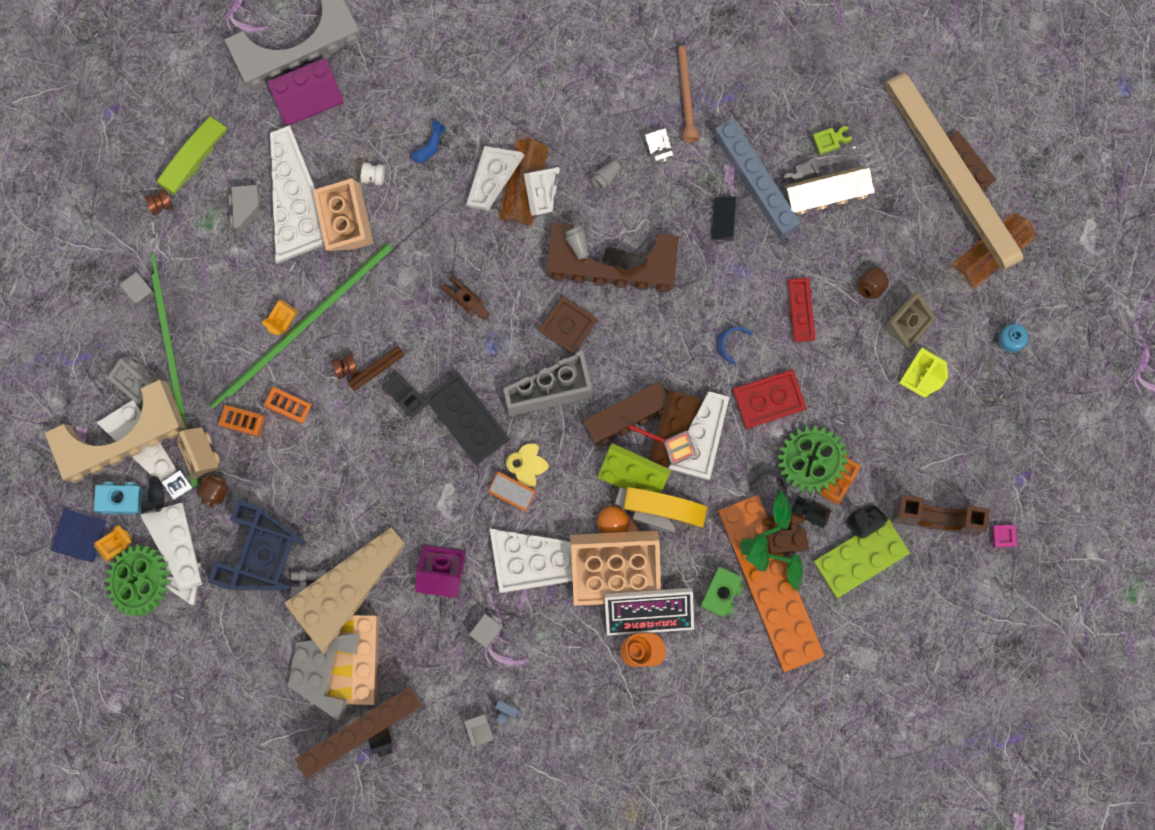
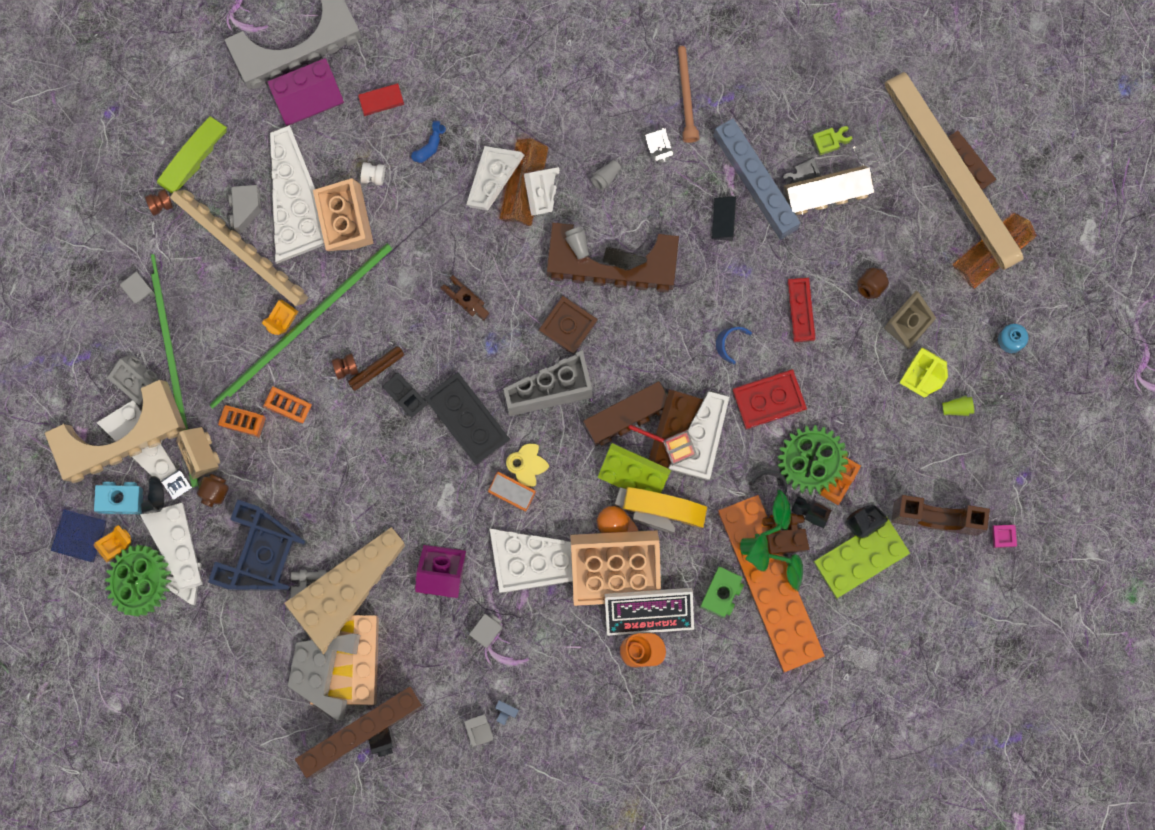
none -> tan plate [170,190,308,306]
none -> red tile [358,83,404,116]
none -> lime cone [942,395,974,416]

